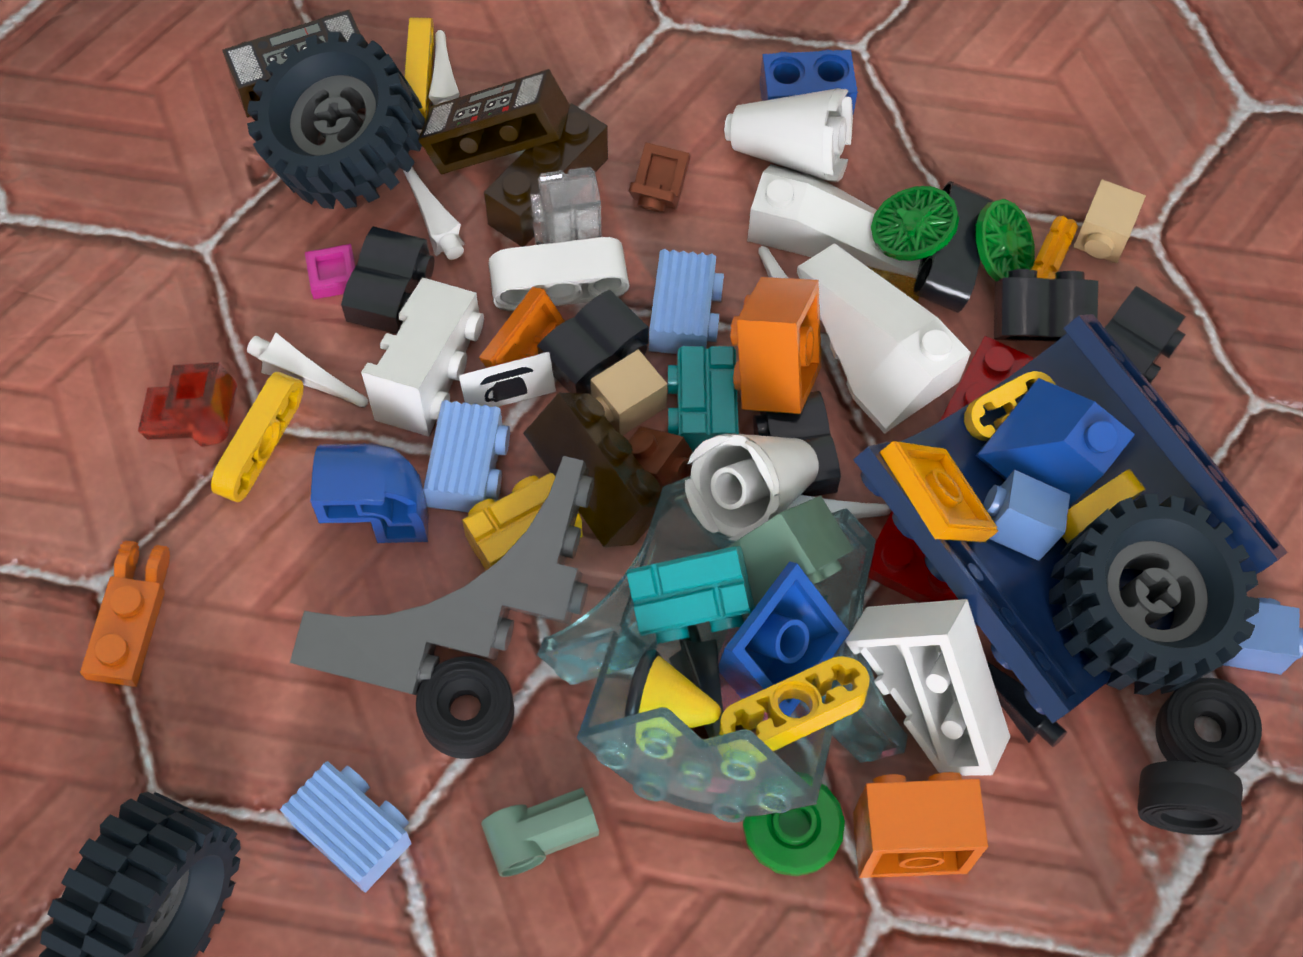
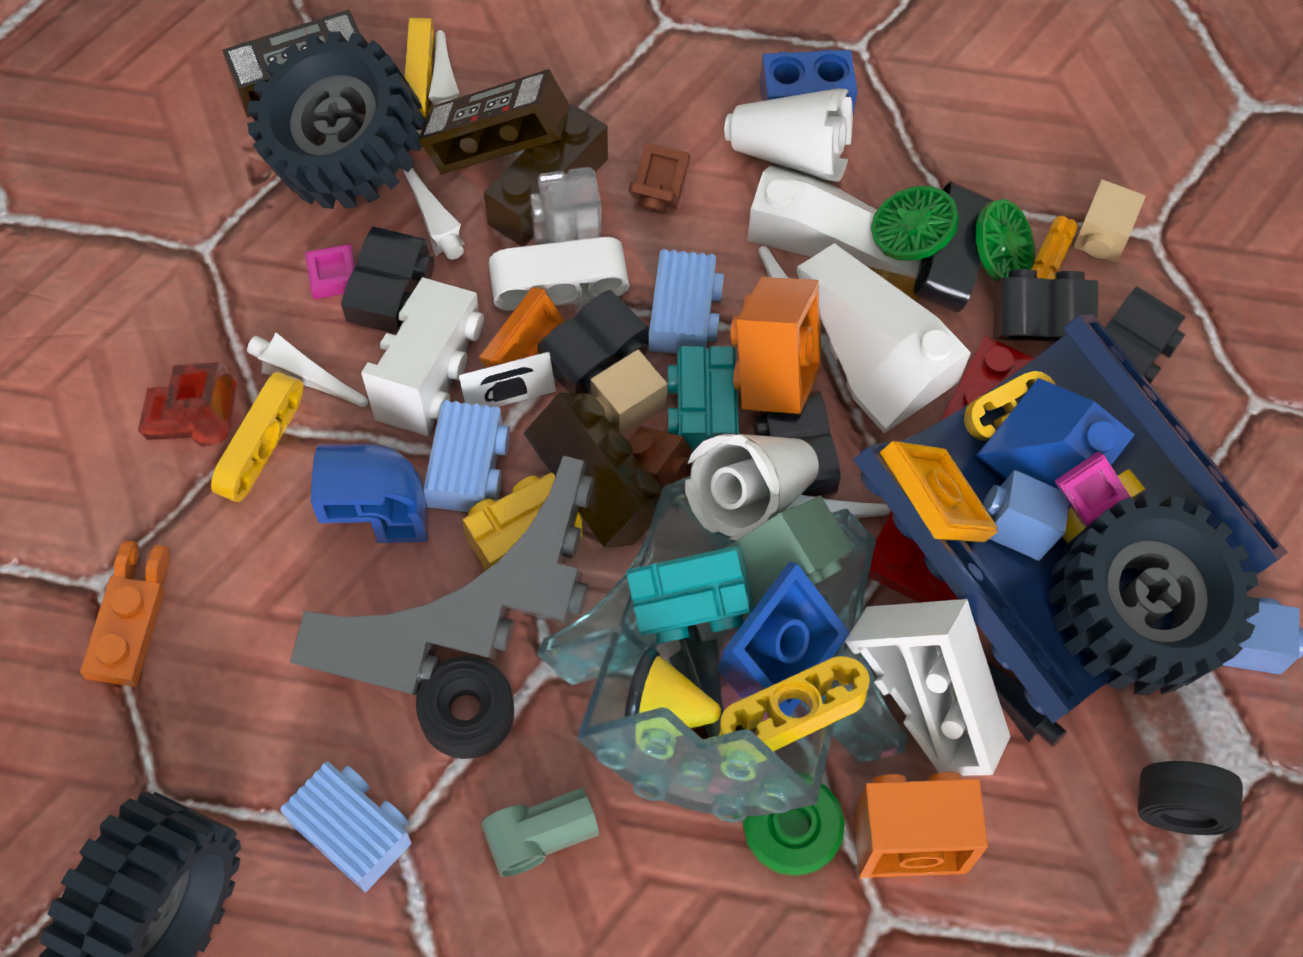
black tyre [1155,678,1262,773] -> none
none -> dark pink tile [1055,452,1131,527]

